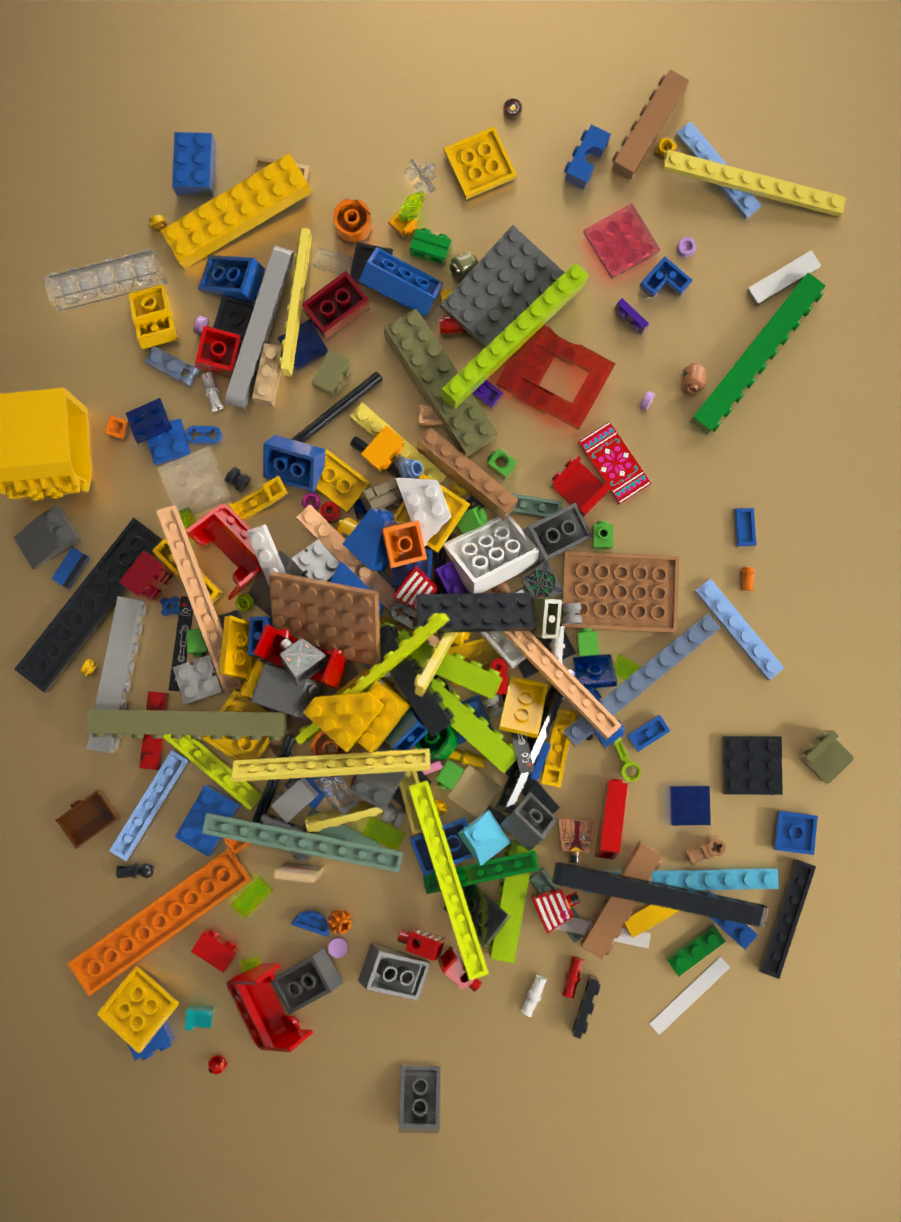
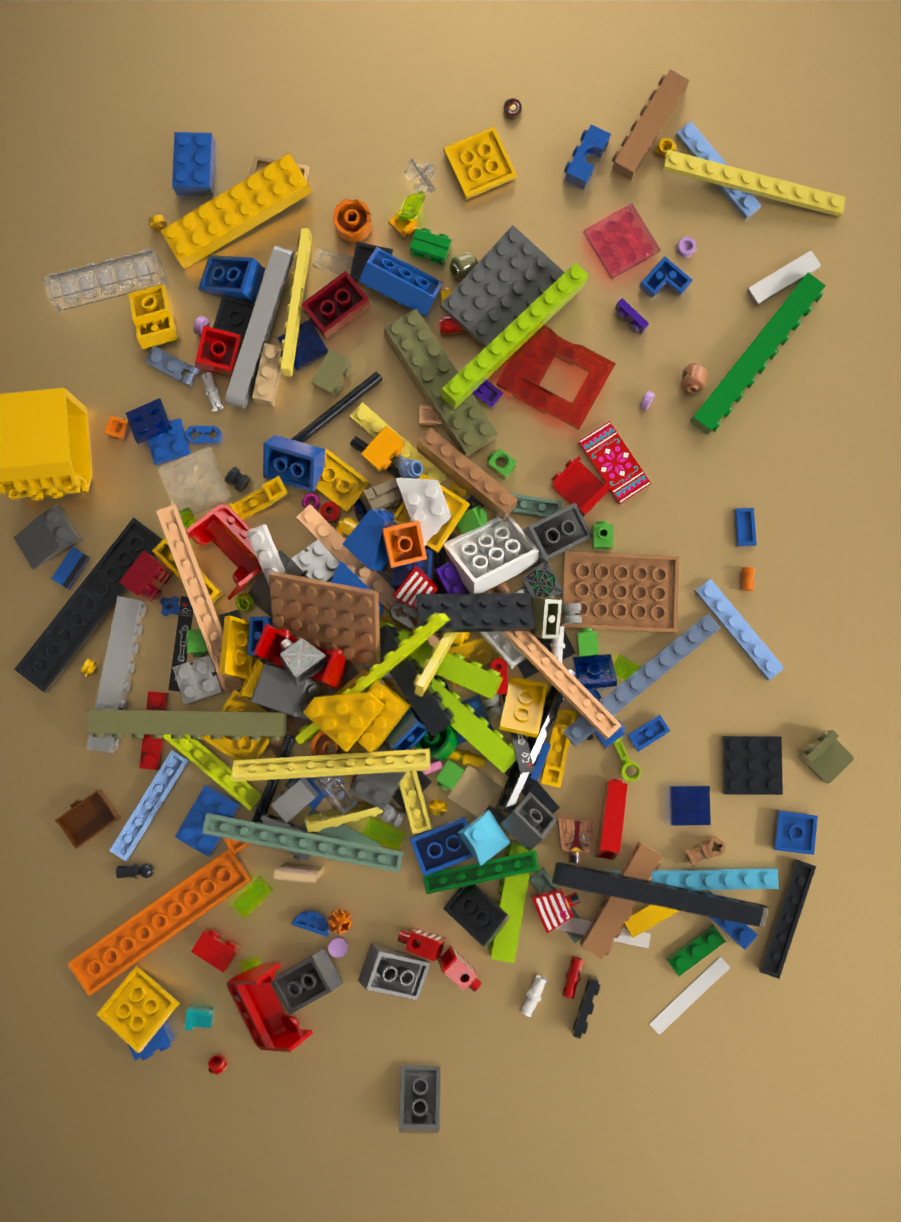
neon yellow plate [409,780,489,980] -> none

